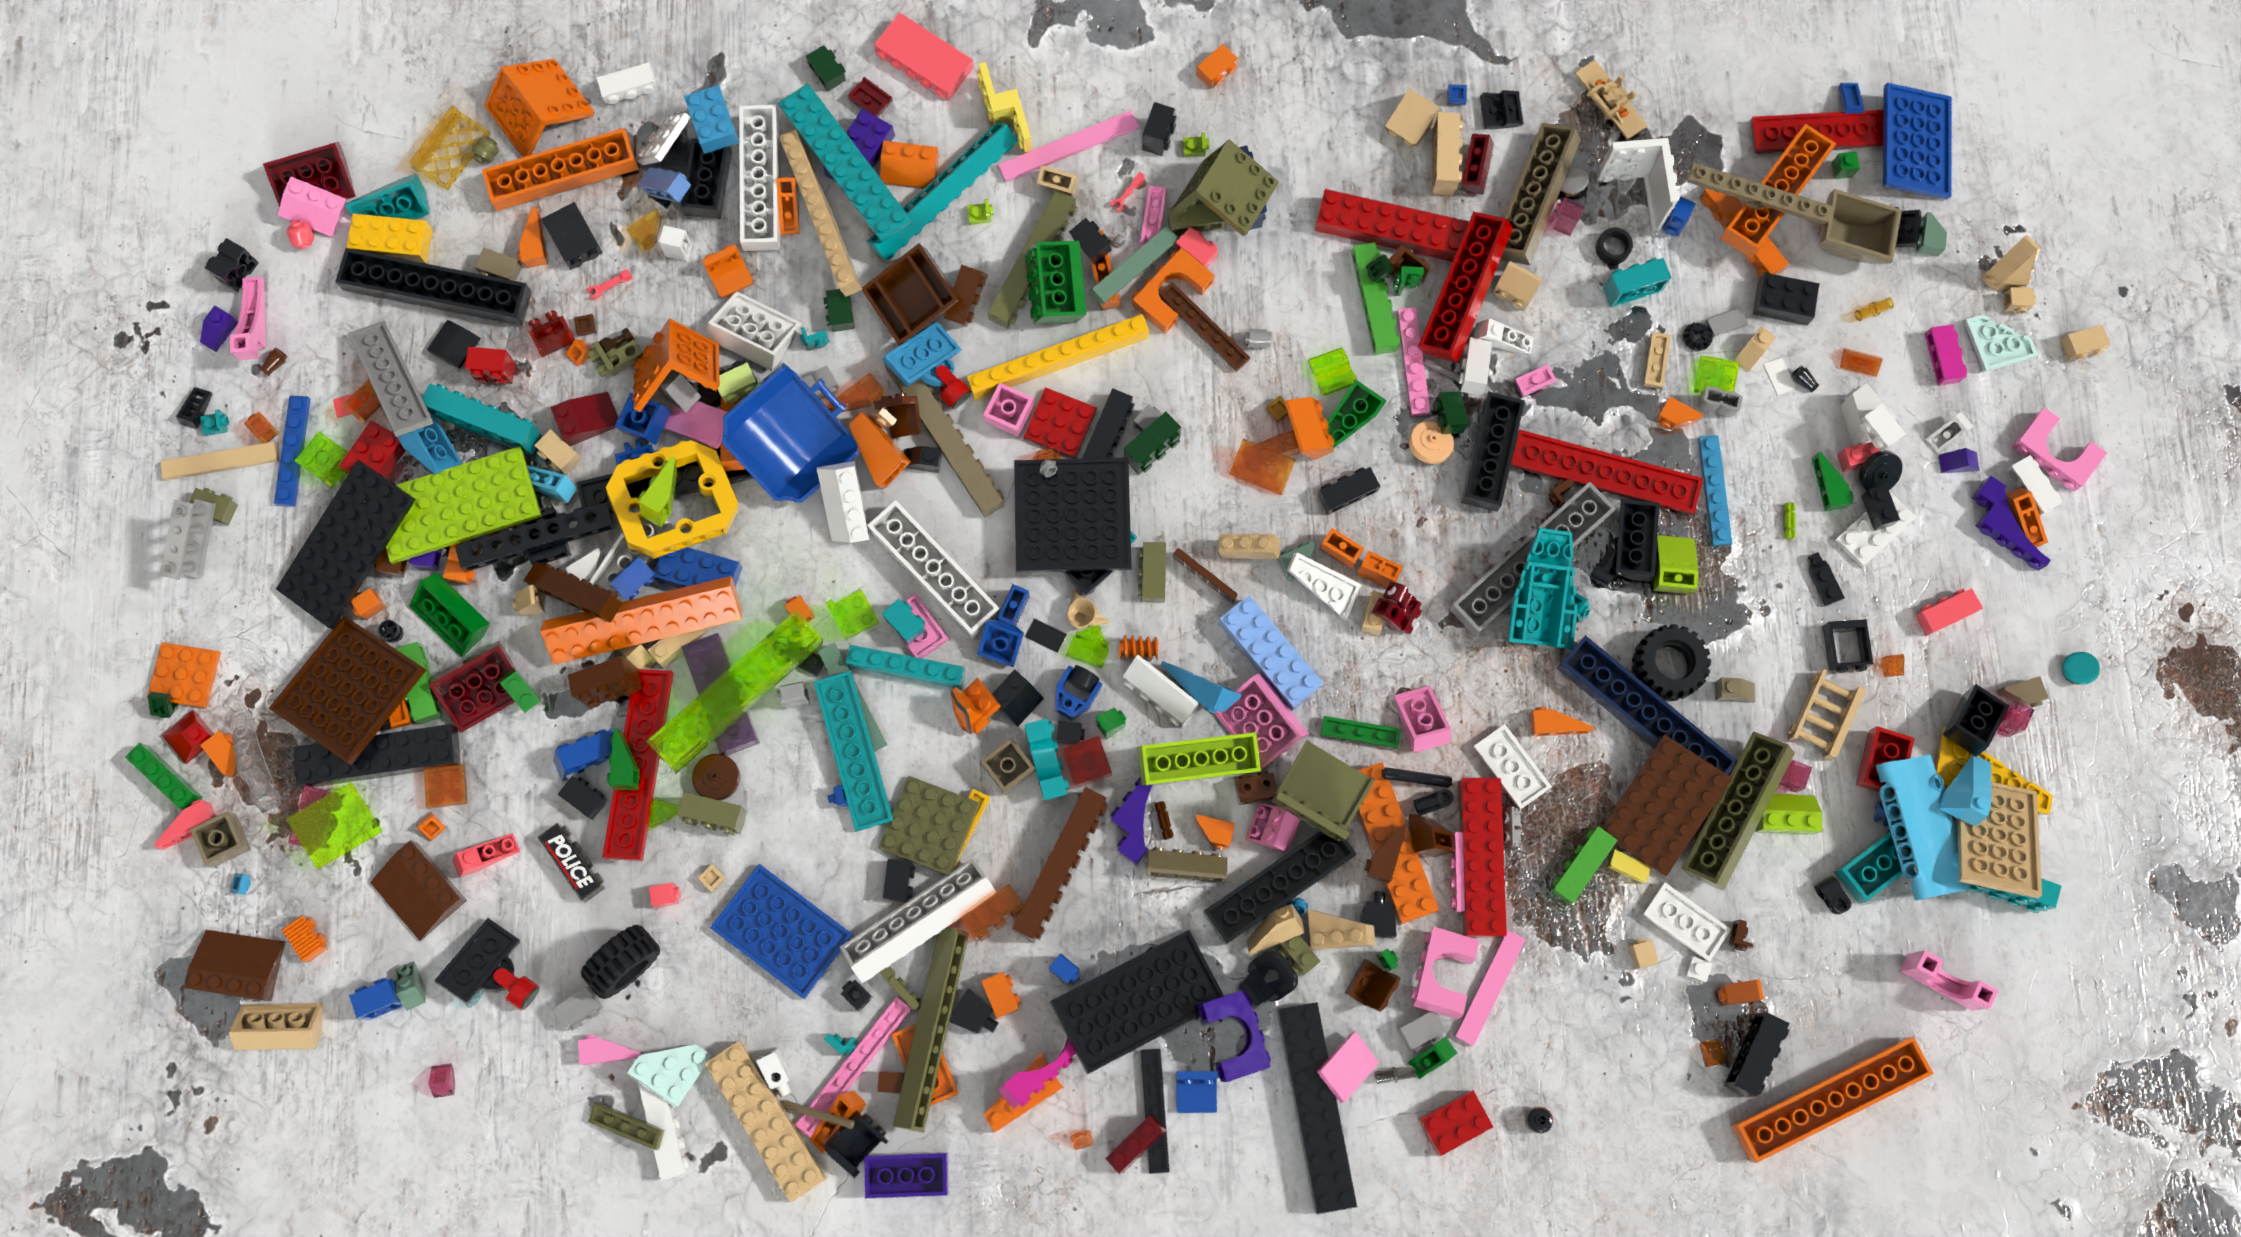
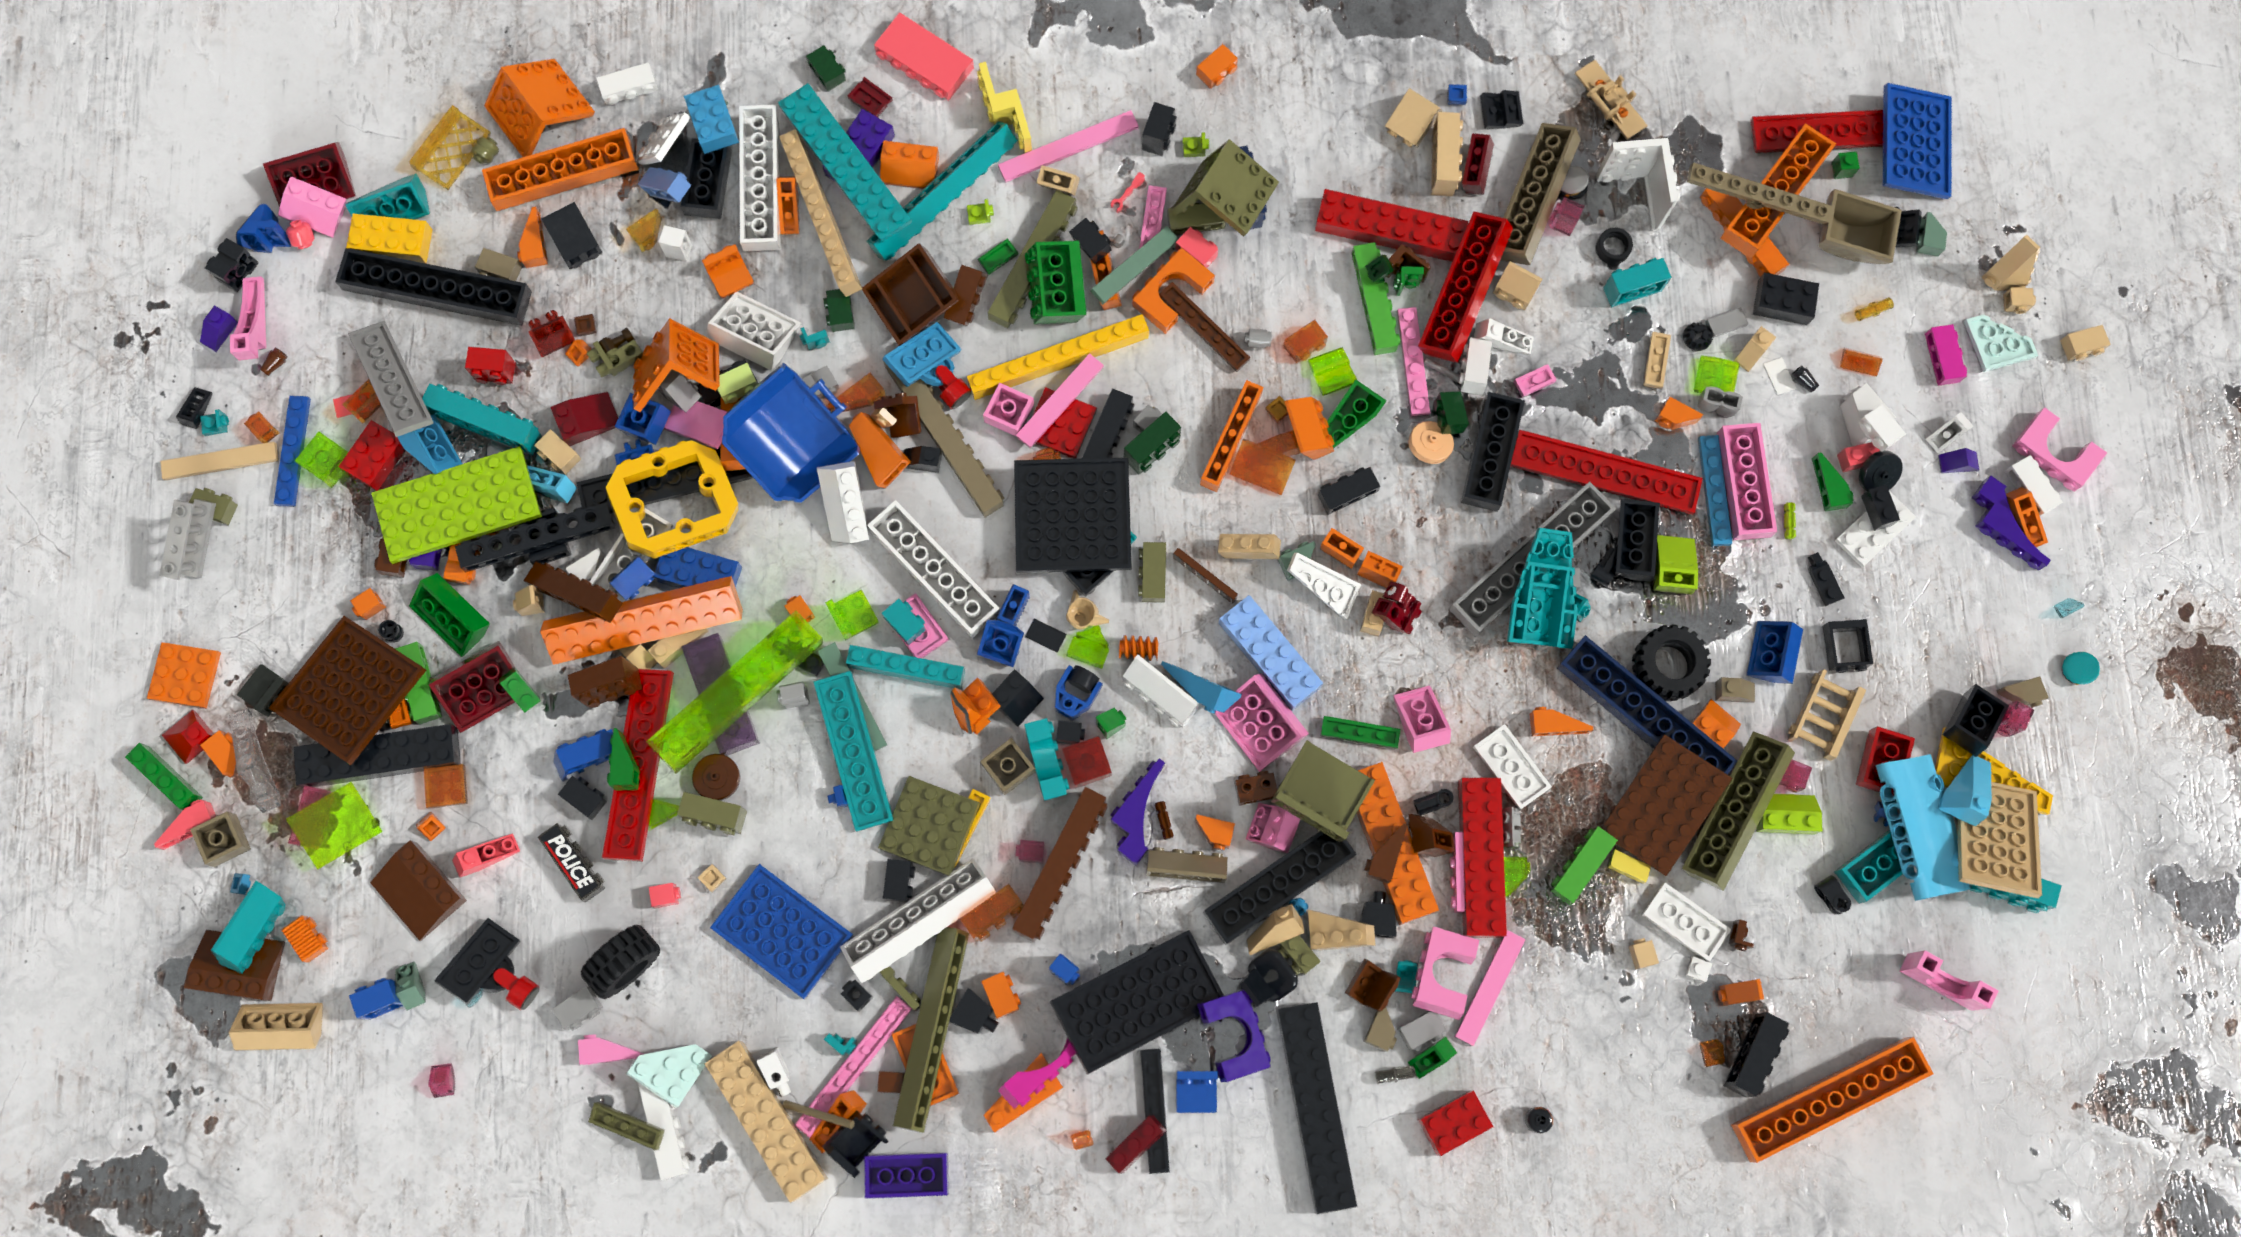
dark green bracket [148,691,178,718] -> none
black plate [276,460,416,629] -> none
black slope [427,320,481,369] -> none
coral piece [587,269,632,300] -> none
lime slope [638,456,677,528] -> none
light grey plate [1039,460,1058,477] -> none
lime brick [1137,732,1261,786] -> none
bright pink tile [1317,1031,1379,1103] -> none
green plate [1376,948,1399,972] -> none
black axle [1382,767,1453,788] -> none
reddish brown bracket [1548,478,1574,509] -> none
blue brick [1662,197,1696,236] -> none
blue tile [1838,83,1864,113] -> none
clear orange slope [1881,654,1905,677] -> none
coral brick [1915,588,1983,636] -> none
none -> teal slope [211,881,286,973]
none -> blue piece [236,204,291,253]
none -> pearl dark grey bracket [237,664,289,717]
none -> green tile [978,238,1019,275]
none -> bright pink tile [1016,353,1104,448]
none -> clear pink brick [1016,840,1045,864]
none -> orange brick [1200,380,1264,492]
none -> clear orange brick [1283,320,1328,363]
none -> dark tan slope [1364,1007,1397,1052]
none -> teal bracket [1395,960,1418,993]
none -> clear neon green slope [1504,857,1531,898]
none -> orange slope [1691,699,1741,749]
none -> bright pink brick [1717,423,1777,541]
none -> blue slope [1747,621,1803,684]
none -> clear light blue slope [2054,598,2085,618]

